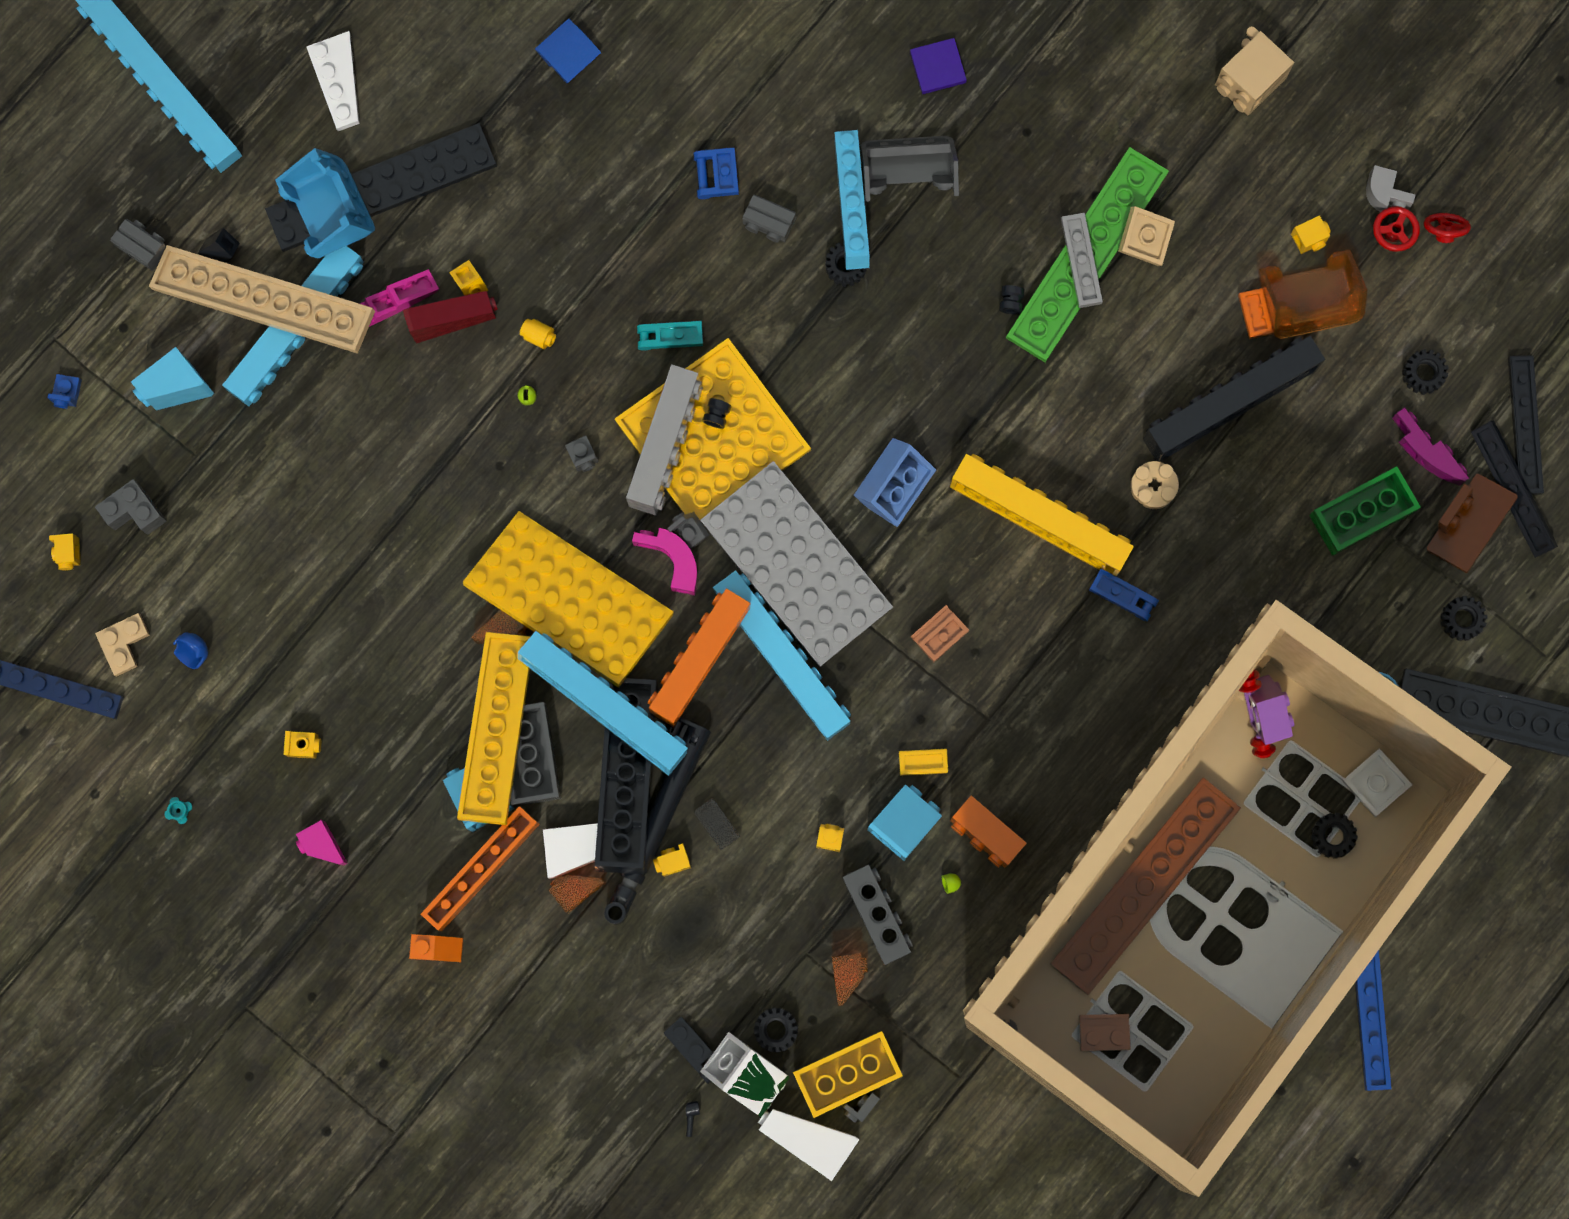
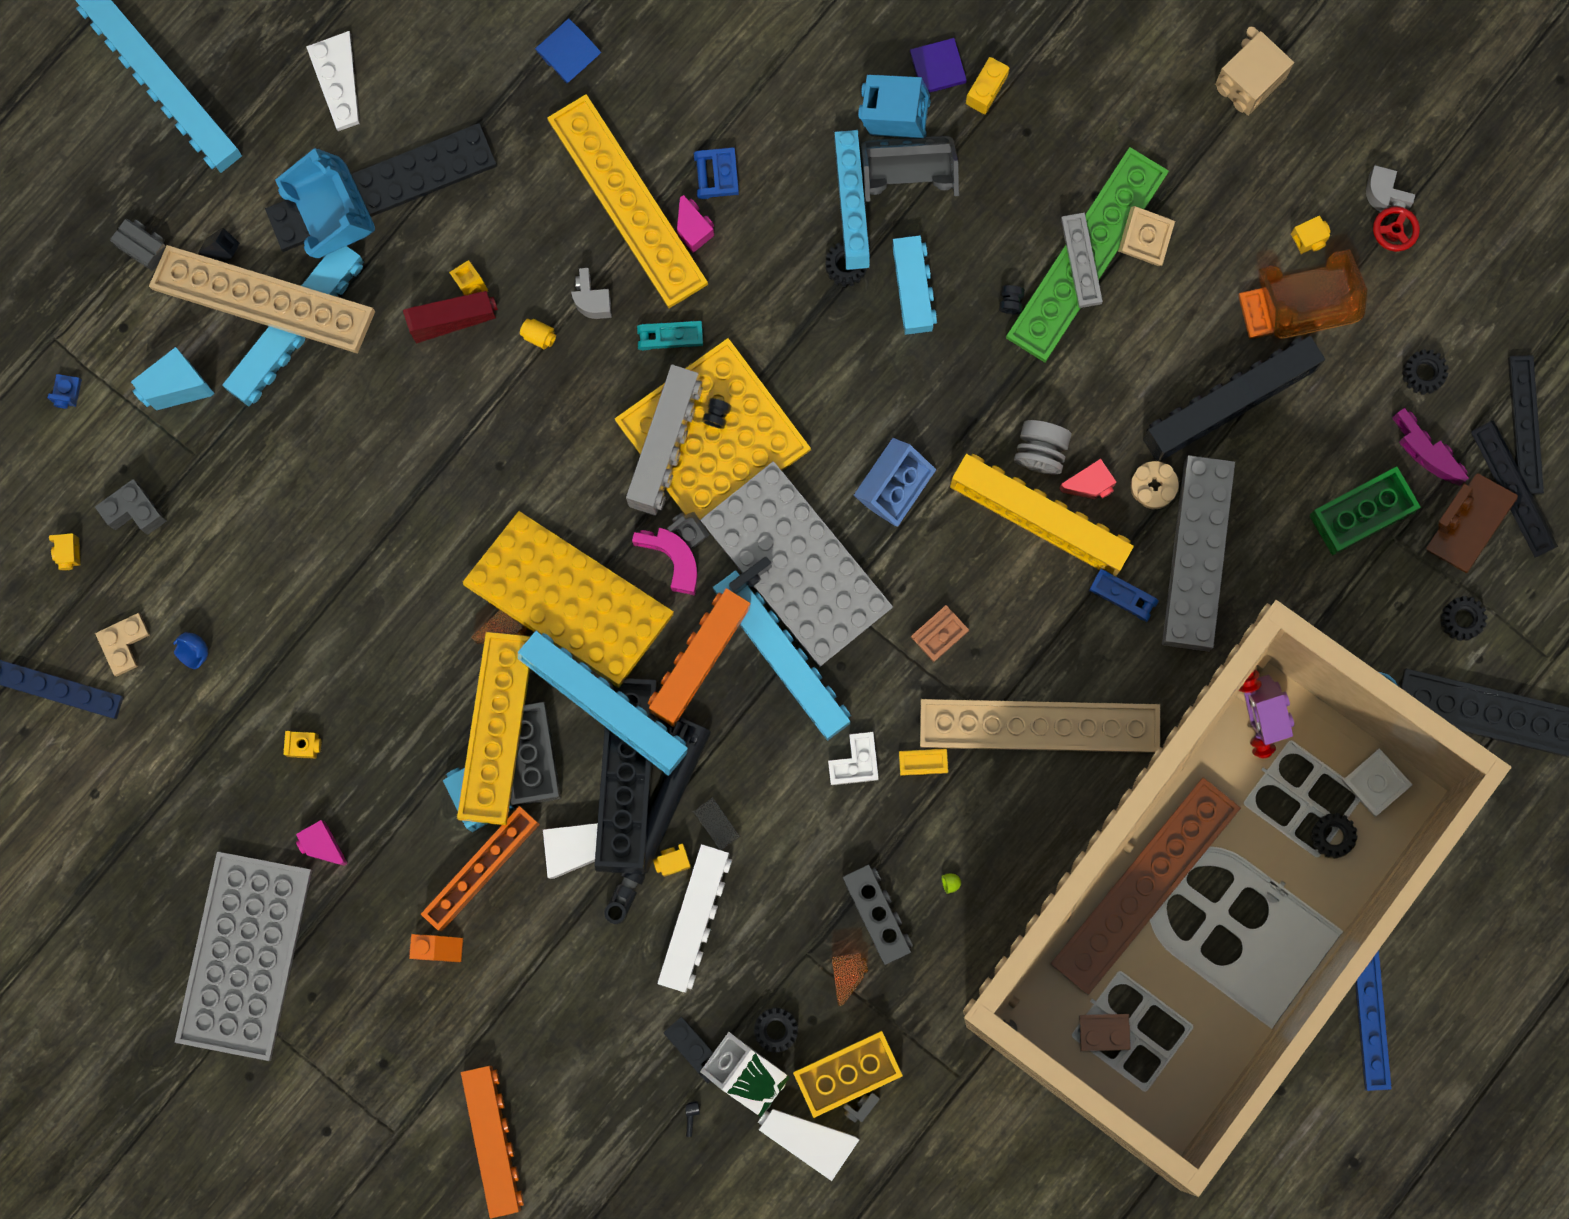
teal plate [165,797,192,824] -> none
dark pink slope [360,269,439,327] -> none
lime hinge [517,386,537,405] -> none
clear orange slope [548,875,606,914] -> none
dark grey bracket [565,436,599,472] -> none
dark grey brick [742,194,796,243] -> none
yellow brick [816,824,844,852] -> none
medium azure slope [868,785,942,861] -> none
orange brick [950,796,1027,868] -> none
red piece [1423,213,1471,243] -> none
none -> light grey plate [175,852,312,1061]
none -> orange brick [461,1066,524,1219]
none -> yellow plate [547,94,708,308]
none -> light grey brick [571,268,612,319]
none -> white brick [657,844,732,993]
none -> dark pink slope [677,195,714,253]
none -> black plate [729,557,772,594]
none -> white plate [828,732,879,785]
none -> dark azure container [859,75,931,138]
none -> medium azure brick [892,235,937,335]
none -> tan plate [920,699,1160,753]
none -> yellow brick [966,57,1010,114]
none -> light grey wheel [1014,420,1072,474]
none -> coral slope [1059,459,1116,499]
none -> light grey brick [1162,455,1235,652]

